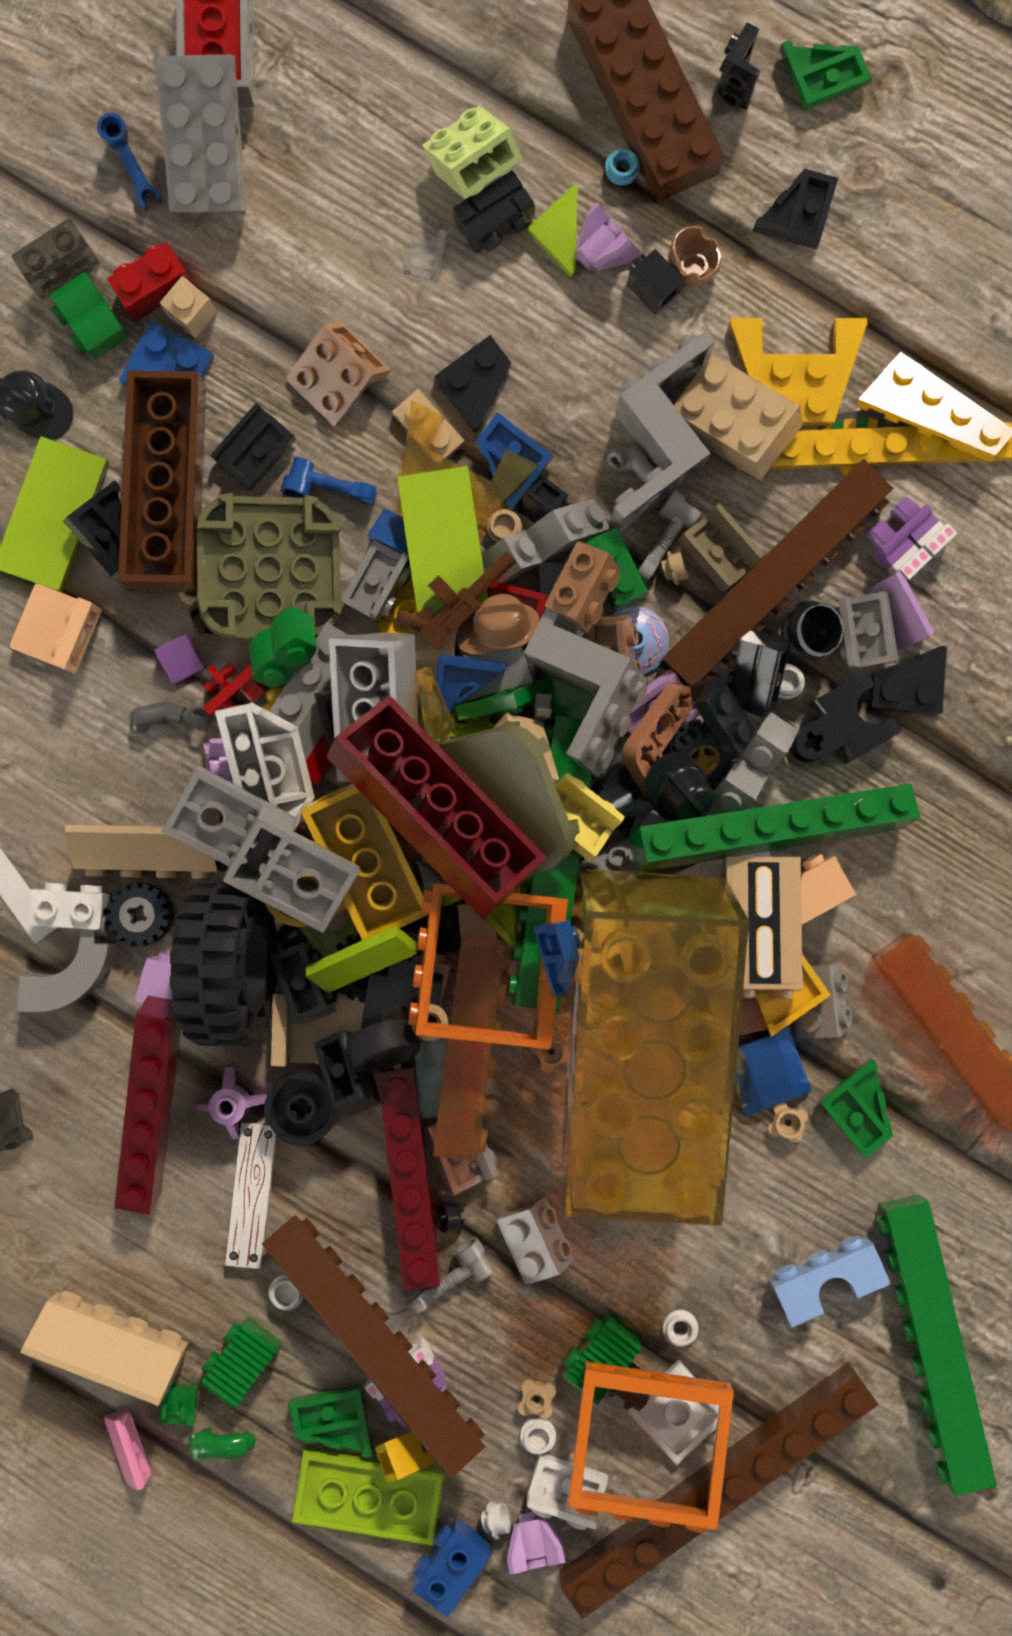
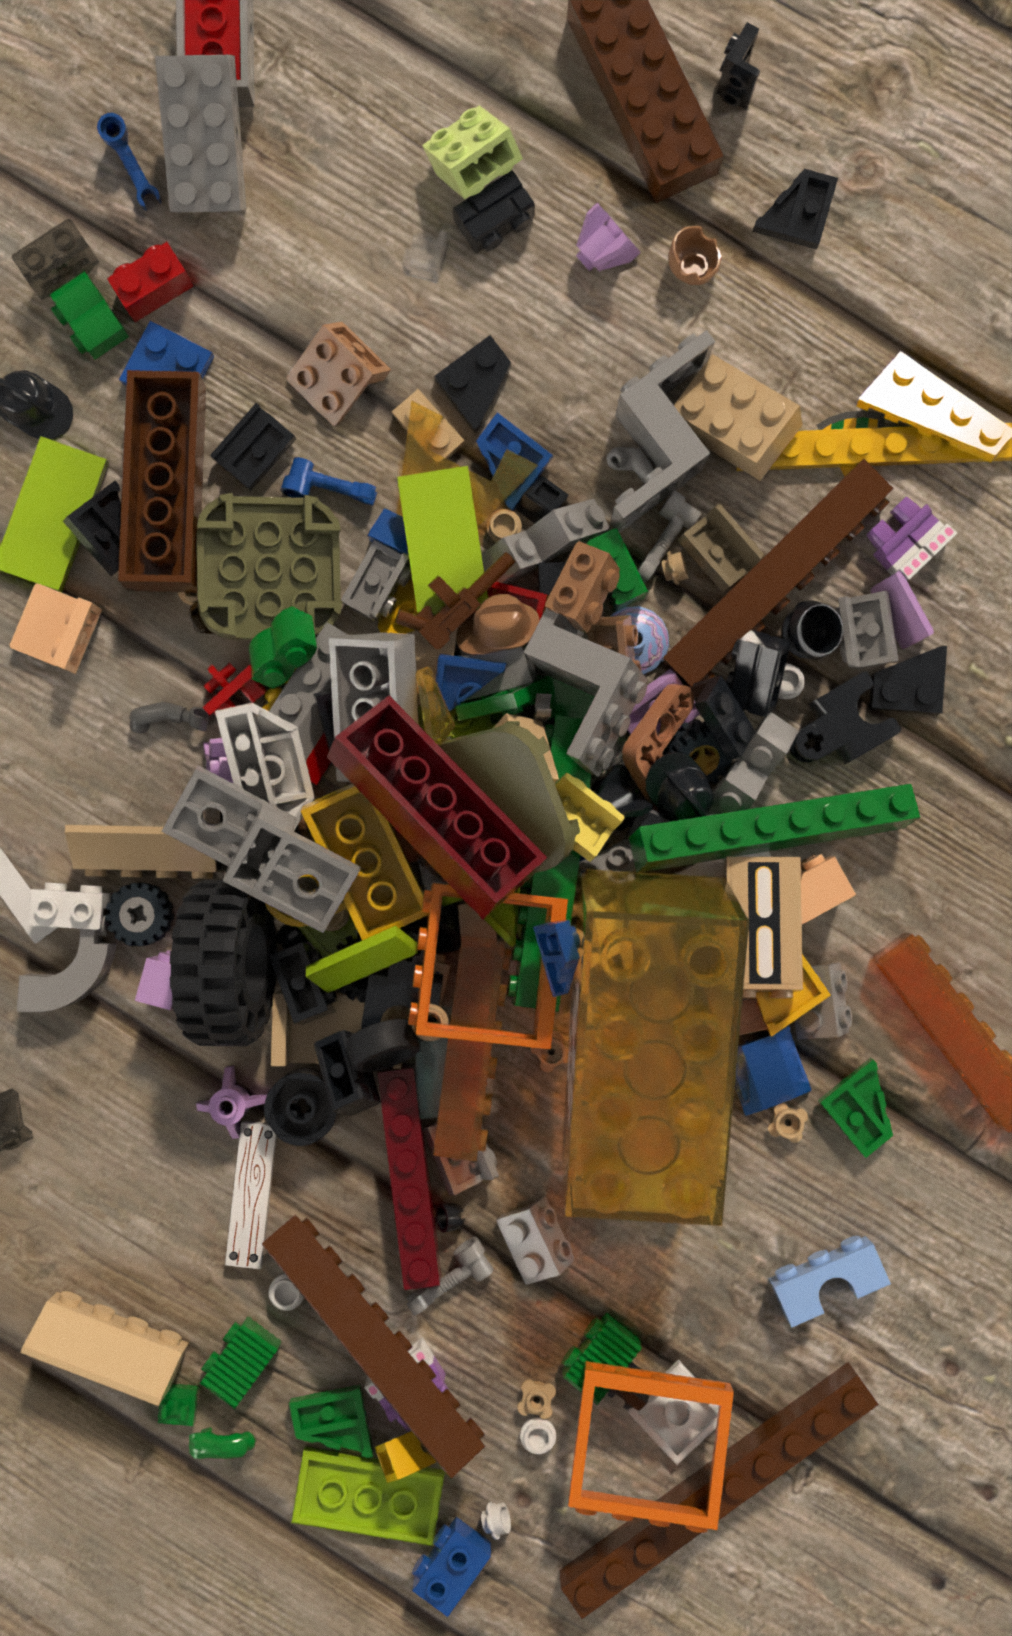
bright pink slope [104,1407,152,1490] -> none
dark red brick [114,995,181,1215] -> none
medium lavender slope [154,635,205,685] -> none
tan brick [160,276,217,339] -> none
lavender brick [507,1511,568,1575] -> none
white bracket [526,1454,608,1530] -> none
lime tile [527,184,578,278] -> none
medium azure plate [605,149,640,185] -> none
black brick [627,249,684,315] -> none
white plate [662,1309,698,1347] -> none
yellow wing [729,318,867,426] -> none
green wing [779,41,872,110] -> none
green brick [876,1194,997,1496] -> none

